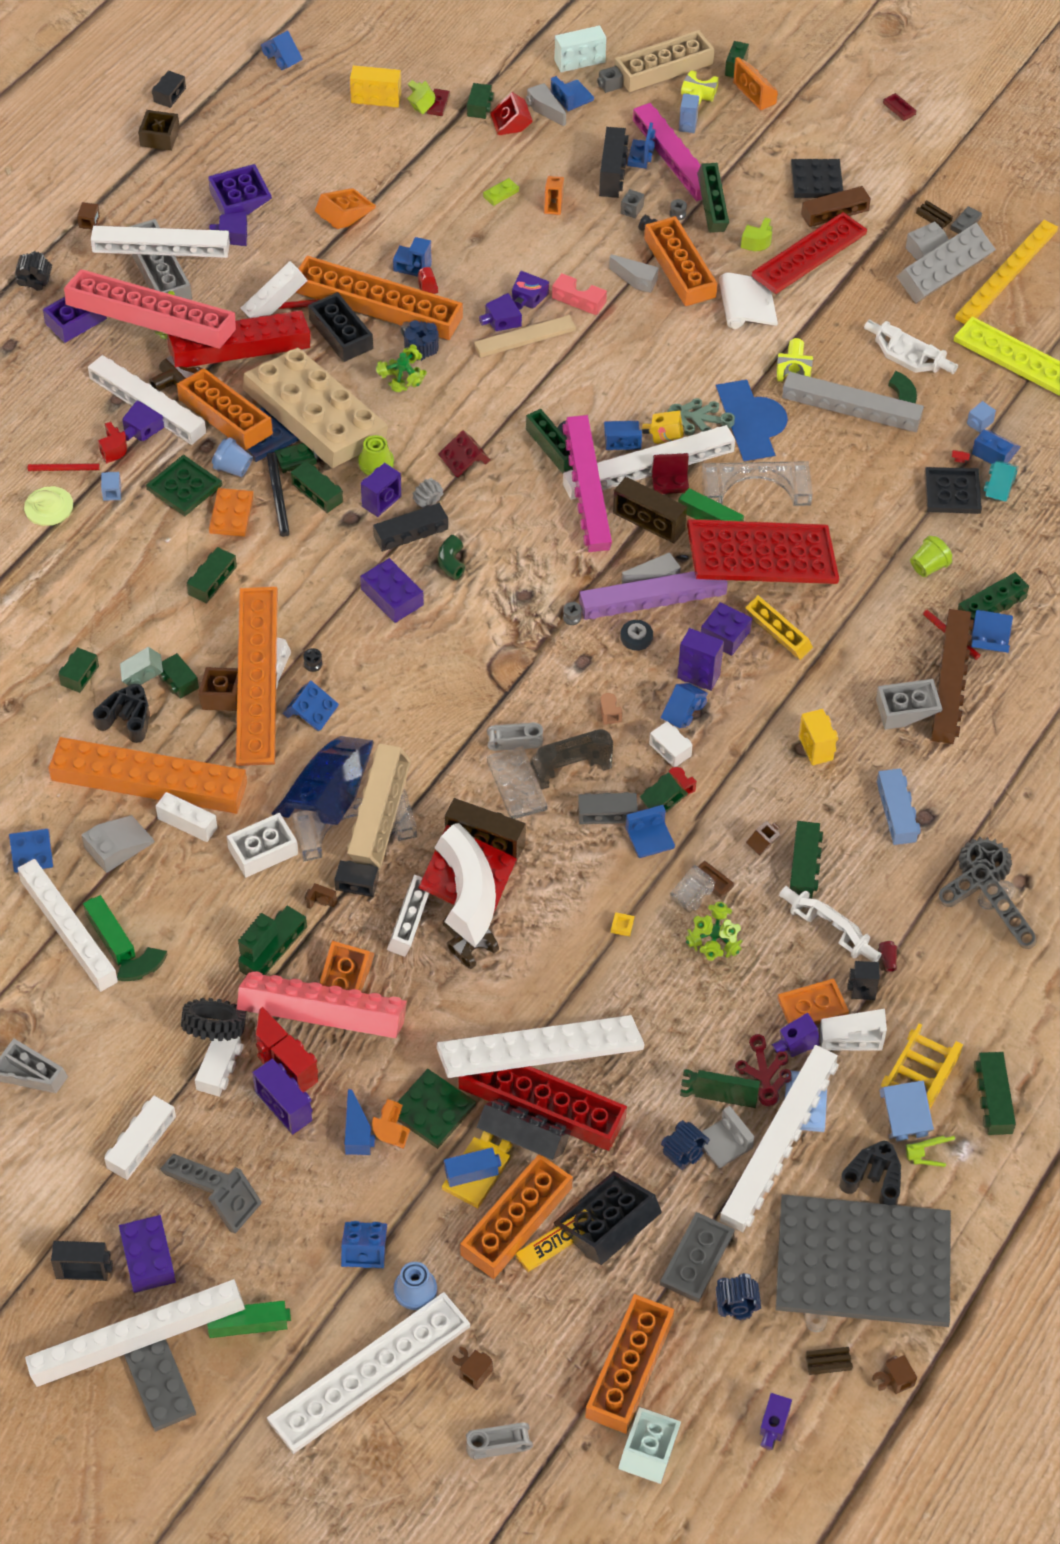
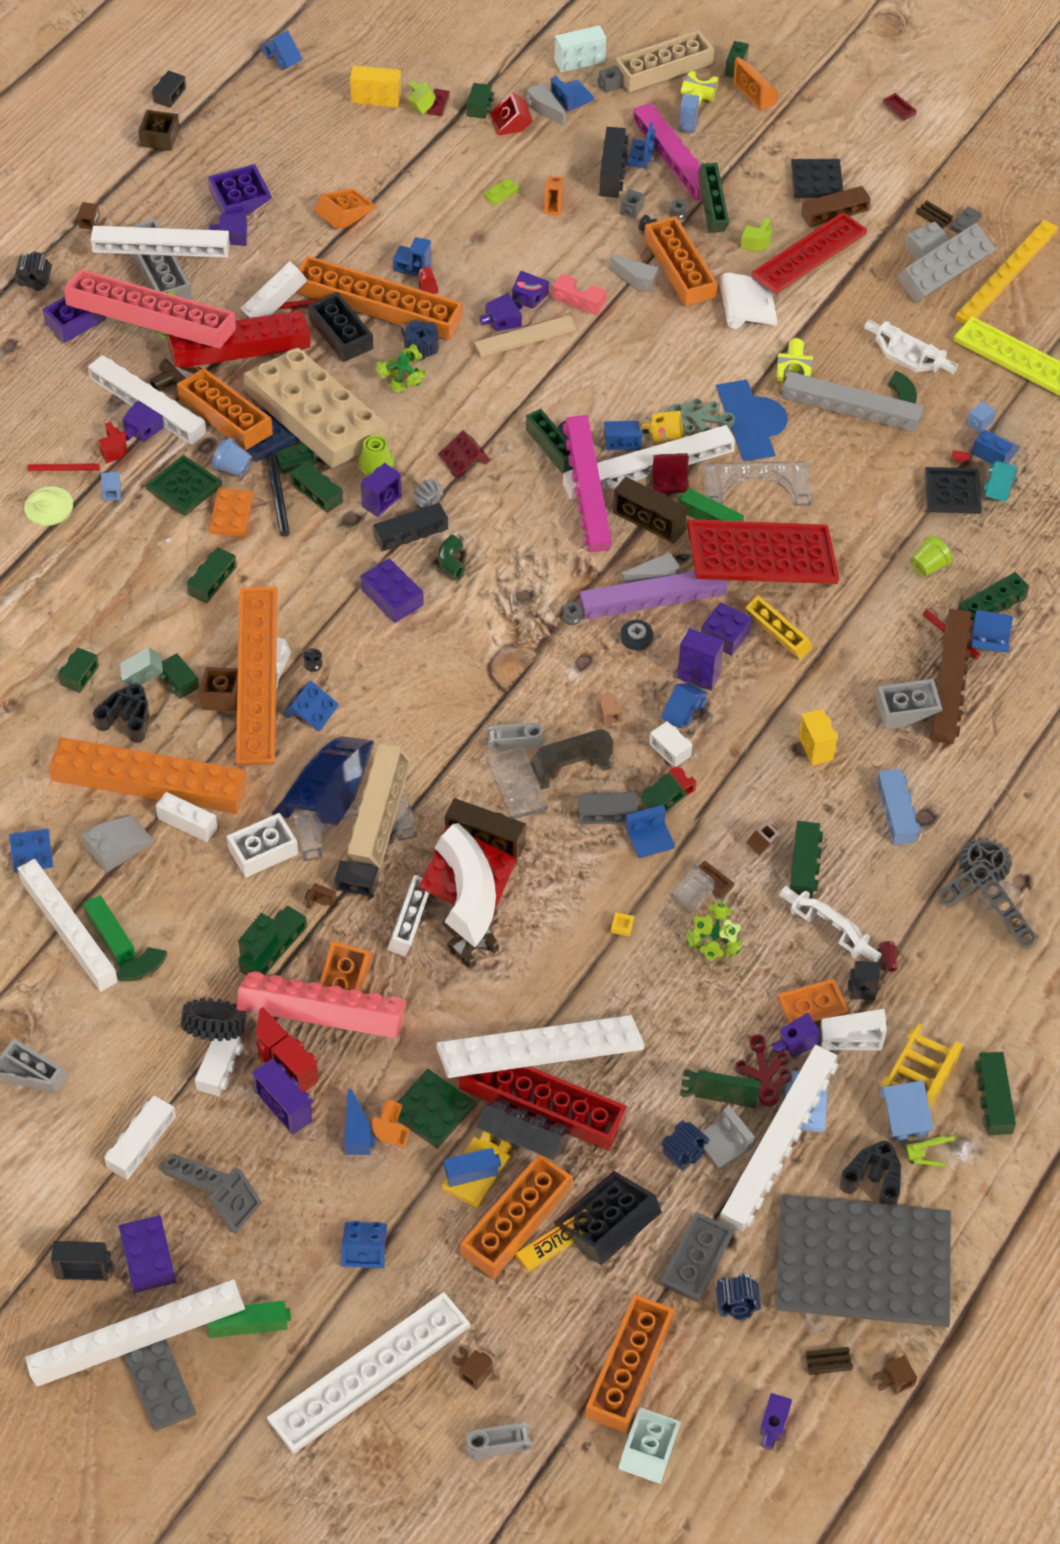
medium blue piece [394,1262,437,1310] -> none

